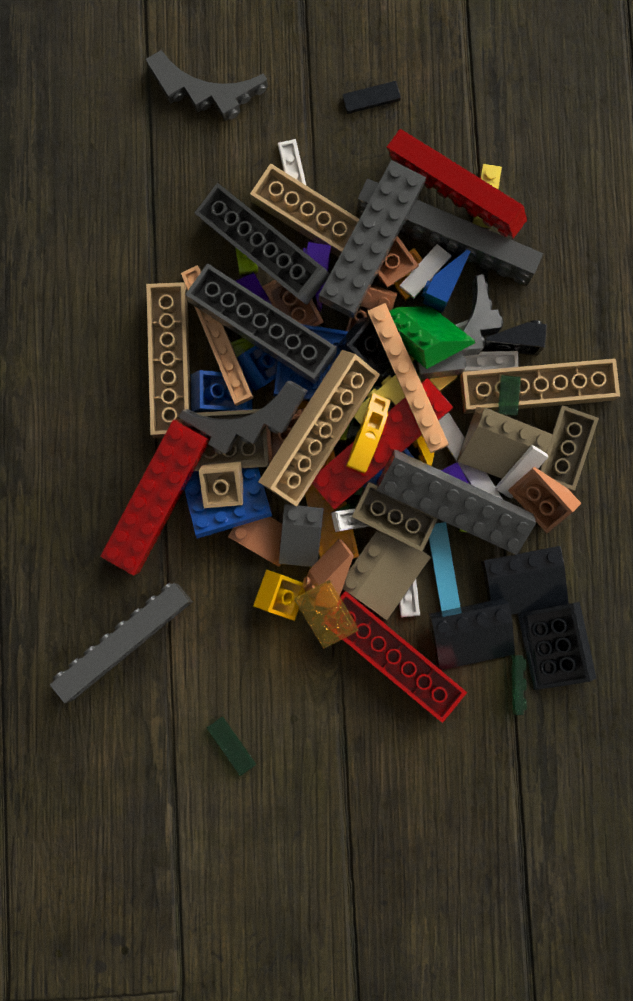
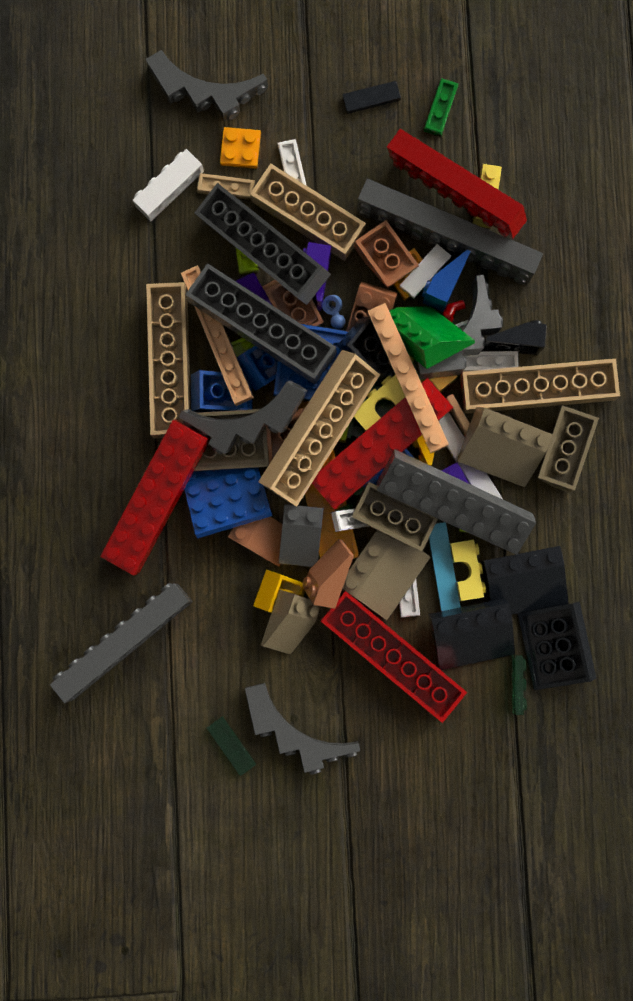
tan slope [199,462,243,508] -> none
clear yellow plate [295,580,359,649] -> none
dark grey brick [319,160,426,318] -> none
yellow slope [347,393,391,474] -> none
white tile [495,445,548,499] -> none
clear green tile [498,375,521,416] -> none
nougat slope [508,467,581,533] -> none
none -> white brick [133,149,204,221]
none -> tan tile [197,173,255,200]
none -> light orange plate [220,127,261,169]
none -> dark grey arch [245,683,360,775]
none -> dark tan slope [261,590,321,655]
none -> medium blue plate [322,295,345,329]
none -> green tile [424,78,459,137]
none -> red arm [442,300,465,322]
none -> tan tile [446,394,470,437]
none -> light yellow arch [450,540,486,601]

